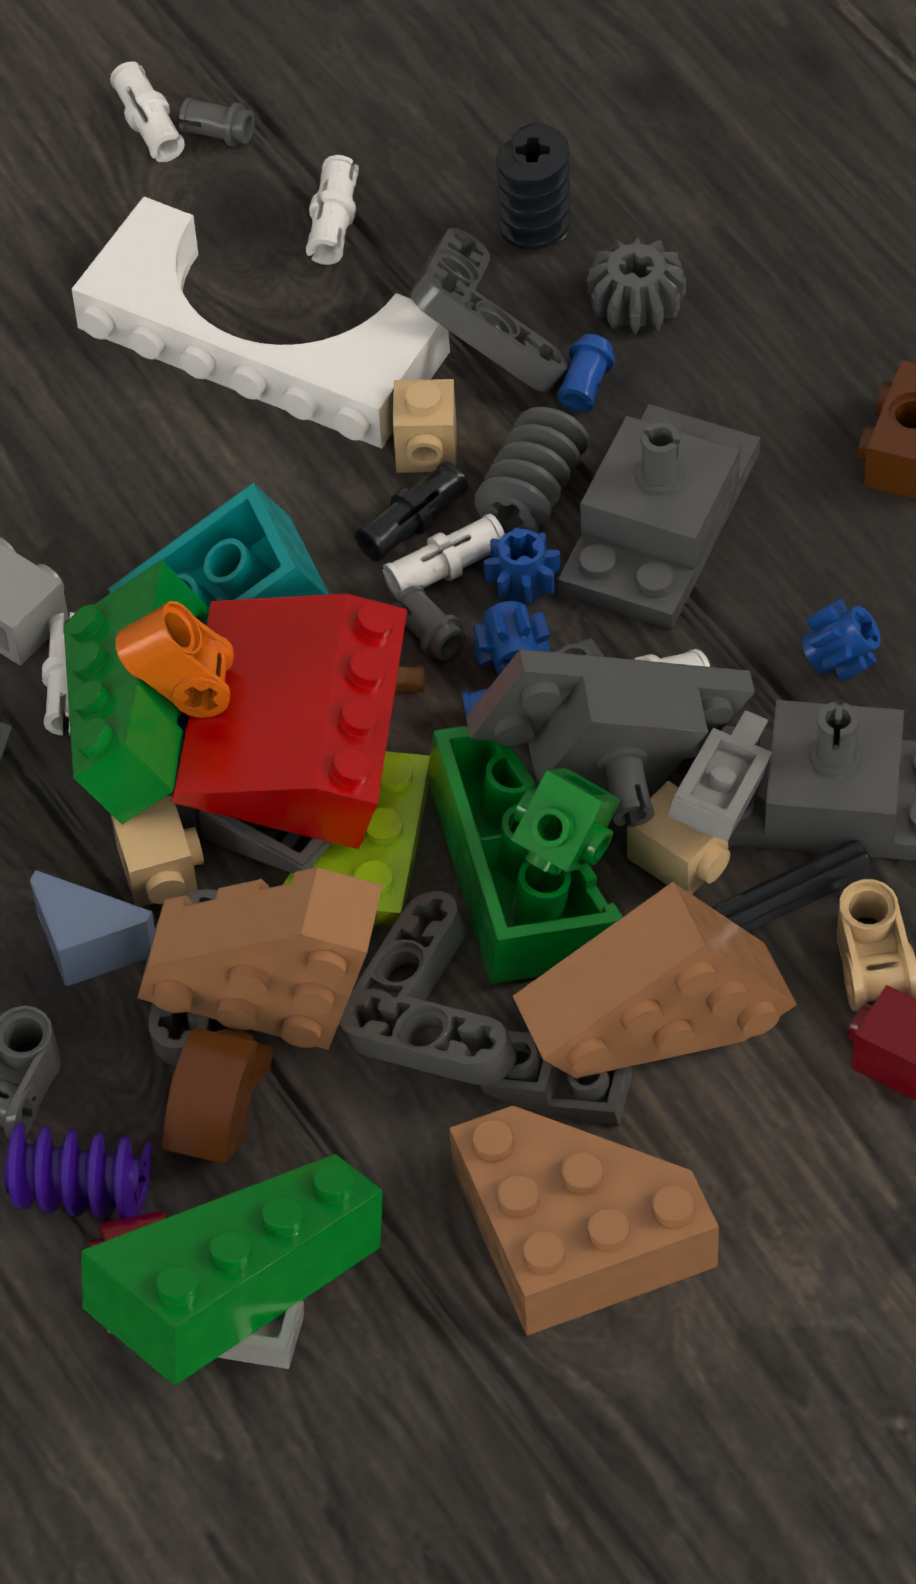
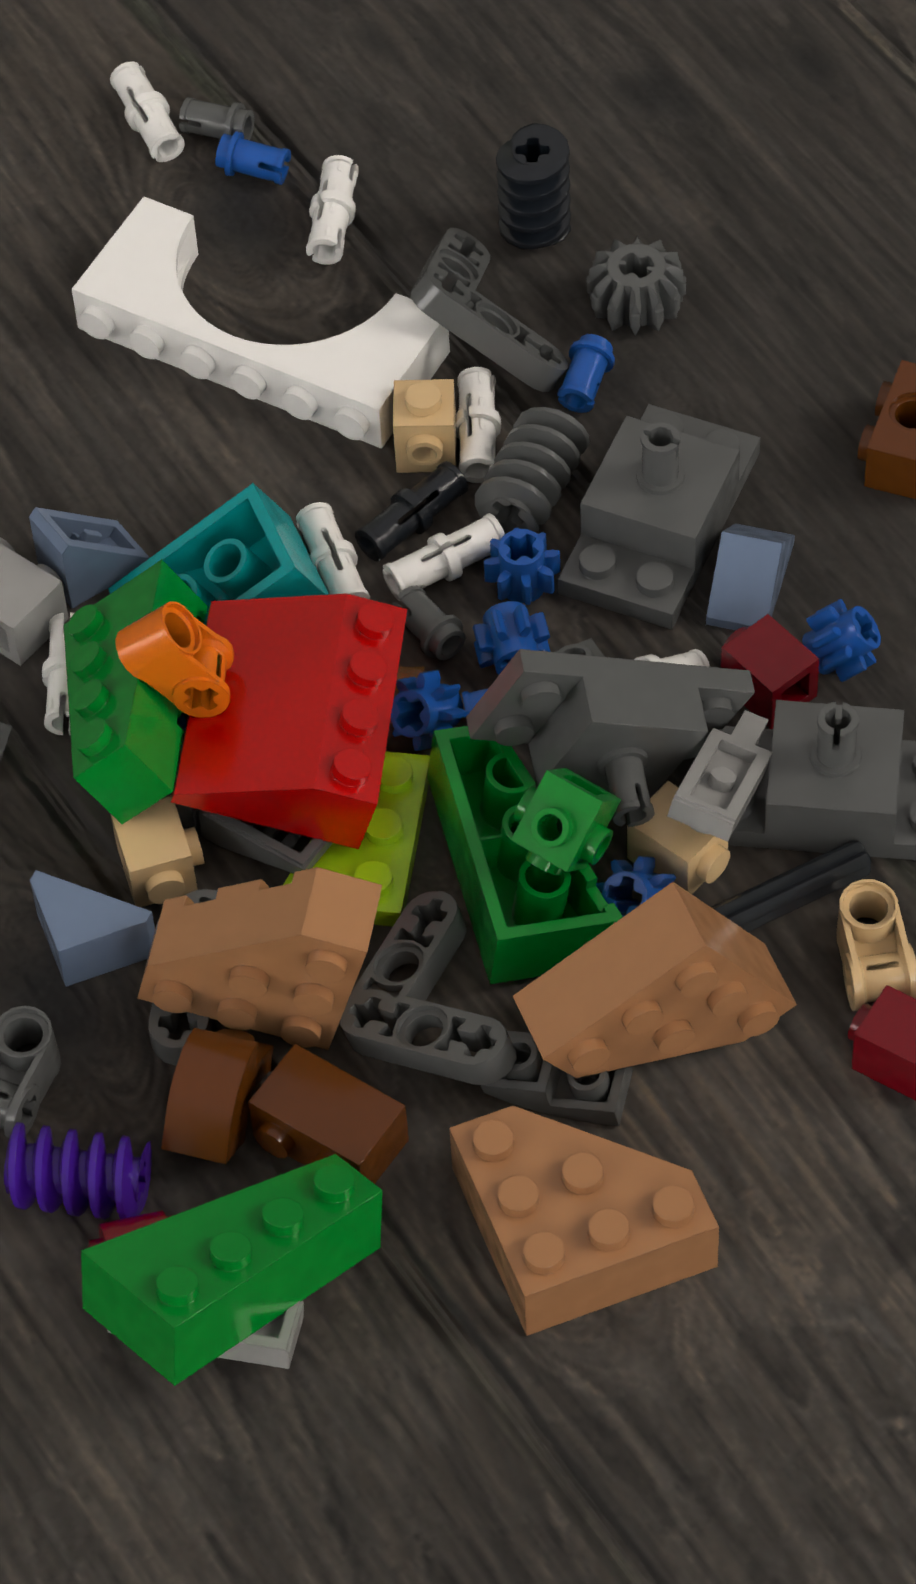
none -> sand blue slope [29,507,150,608]
none -> blue pin [215,131,291,185]
none -> reddish brown brick [248,1044,409,1184]
none -> white pin [296,502,370,599]
none -> blue gear [391,670,468,751]
none -> white pin [455,367,501,483]
none -> blue gear [596,856,676,917]
none -> sand blue slope [706,523,795,630]
none -> dark red brick [721,614,819,730]

